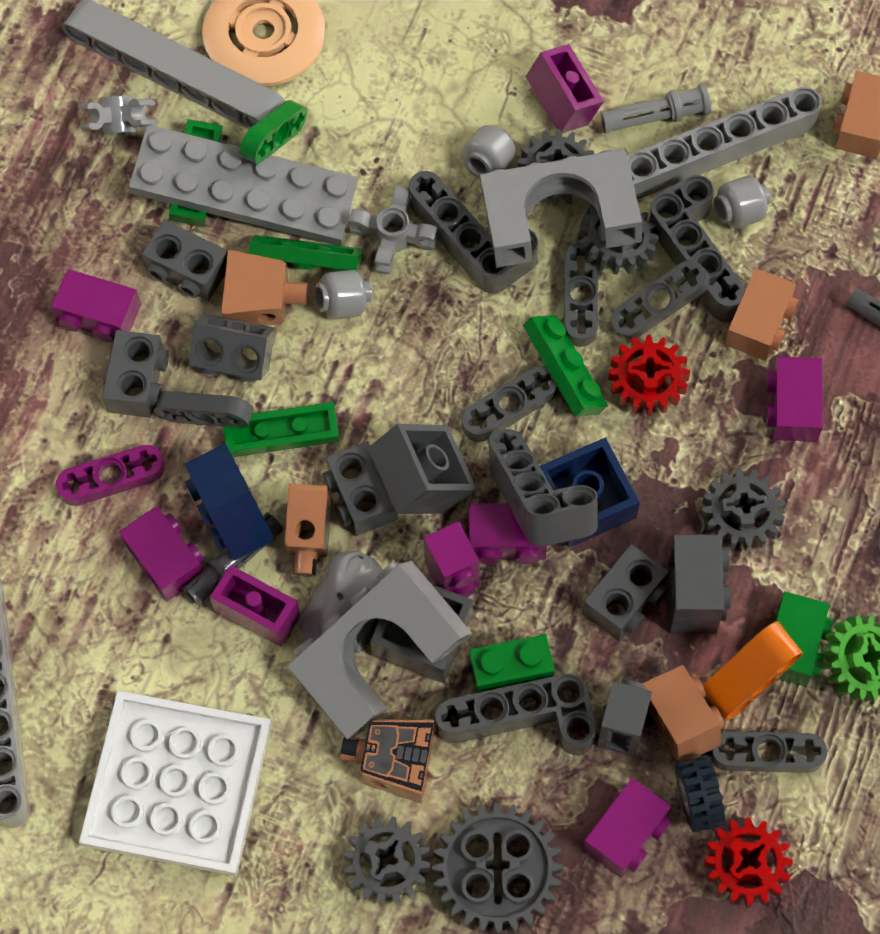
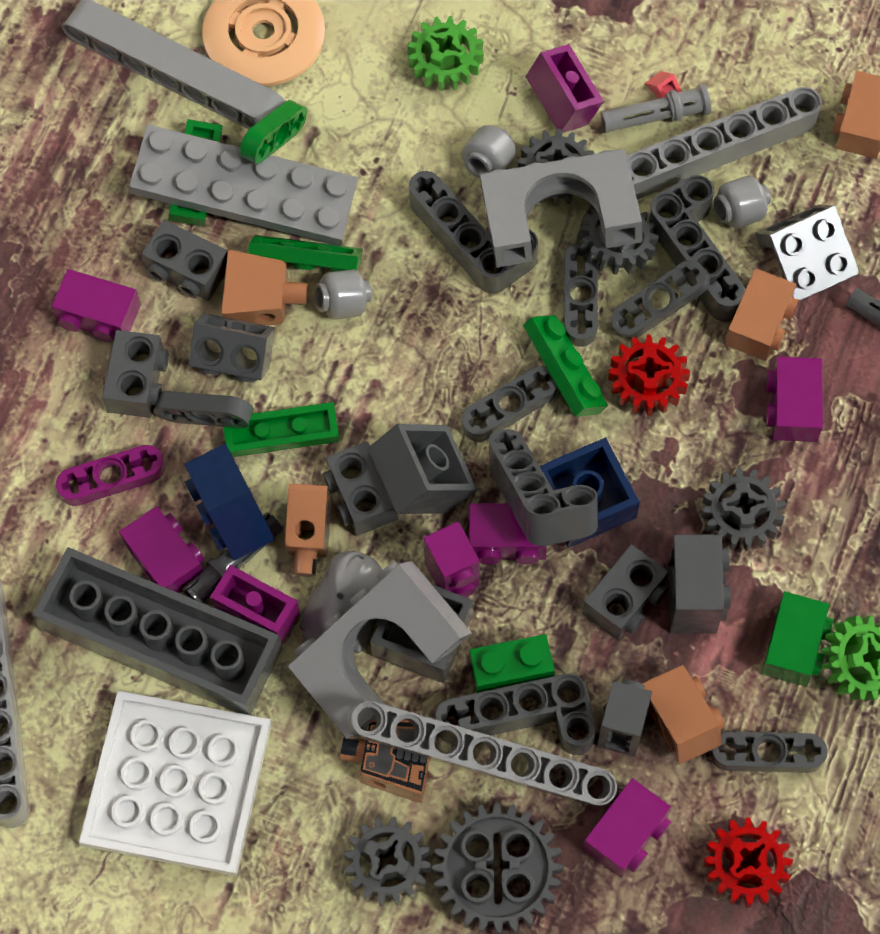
light grey pin [78,95,157,134] -> none
light grey pin [349,185,438,275] -> none
black wheel [675,755,725,832] -> none
orange beam [703,621,803,721] -> none
none -> dark grey brick [32,547,282,715]
none -> light grey beam [347,701,617,805]
none -> bright green gear [407,16,484,91]
none -> coral piece [645,71,682,98]
none -> bracket [755,204,859,301]

